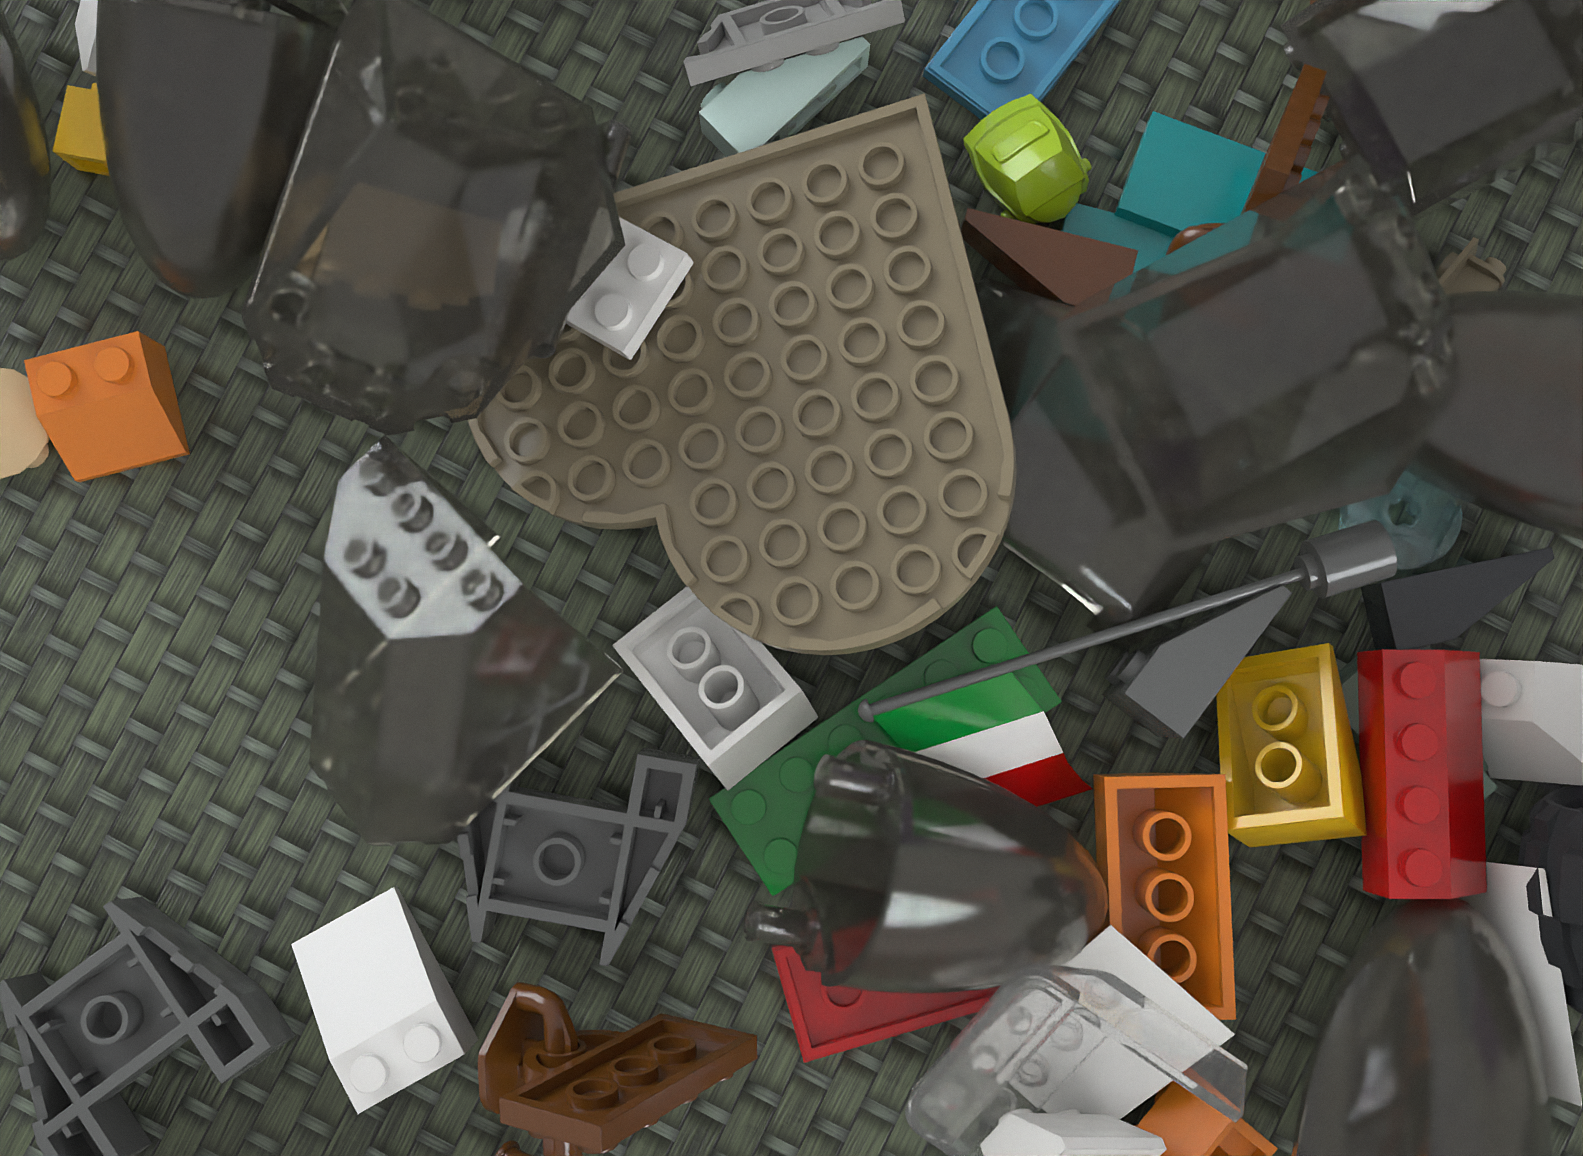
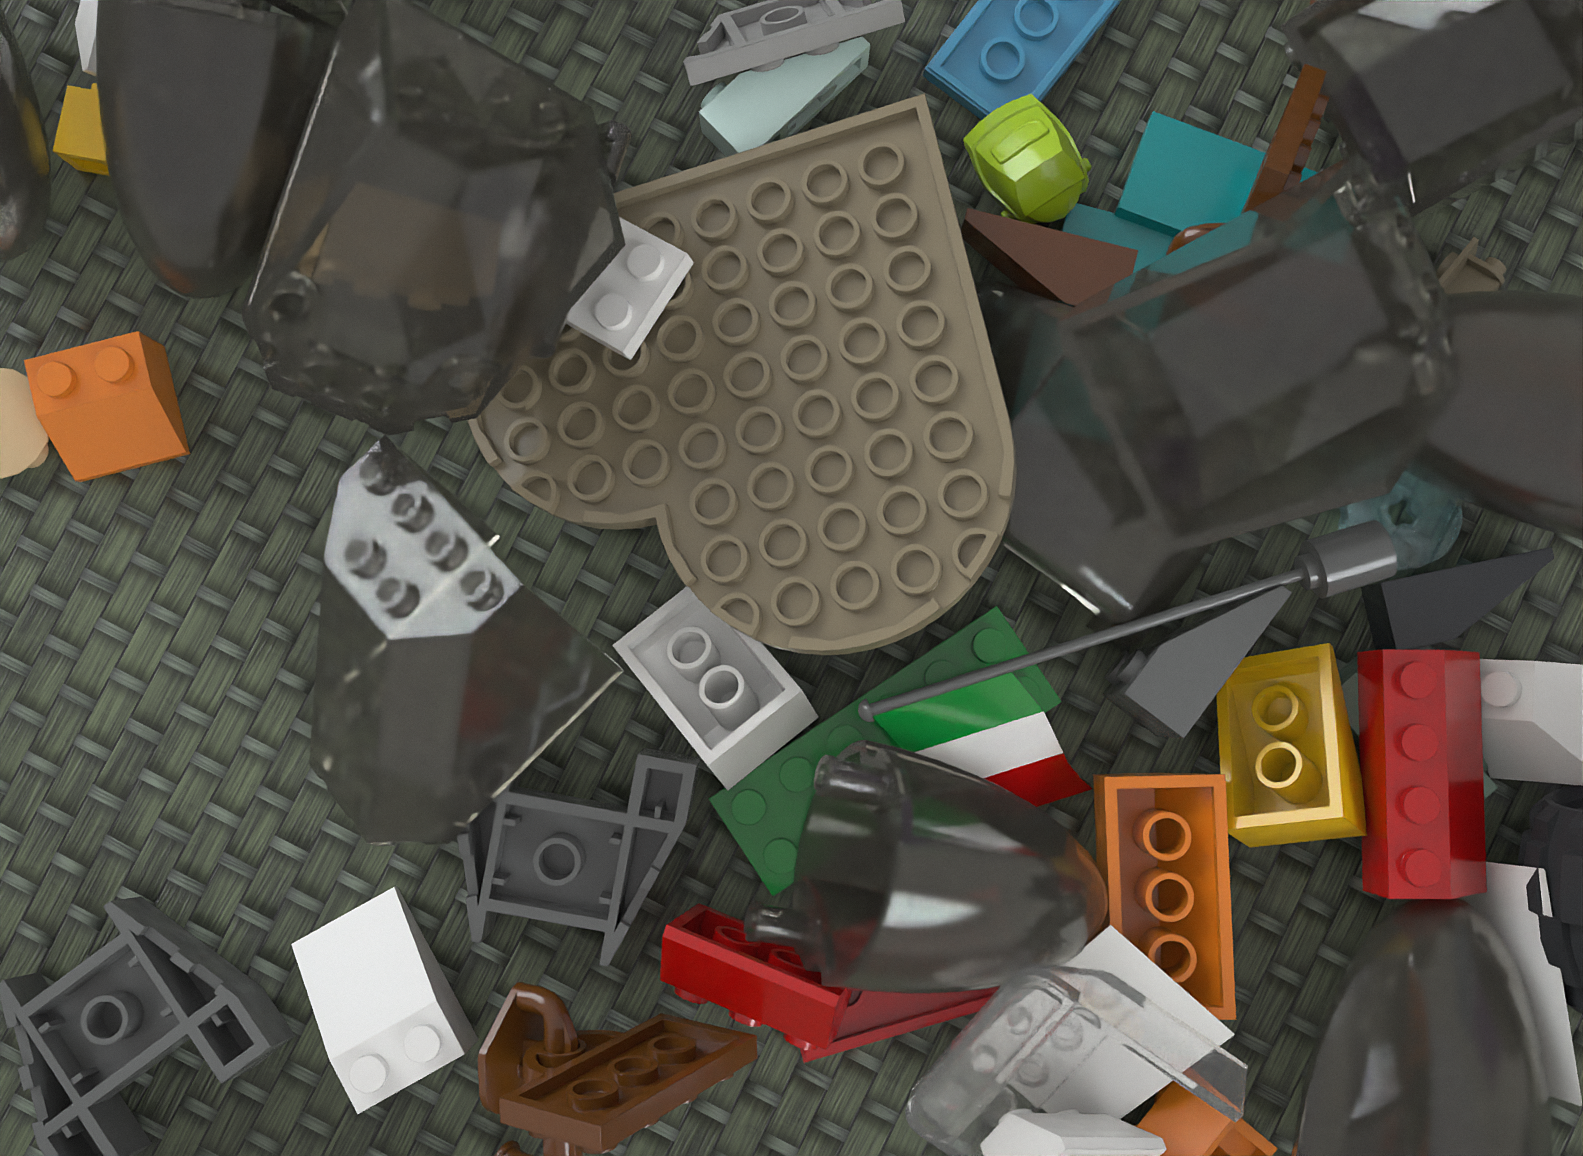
none -> red slope [660,903,860,1050]

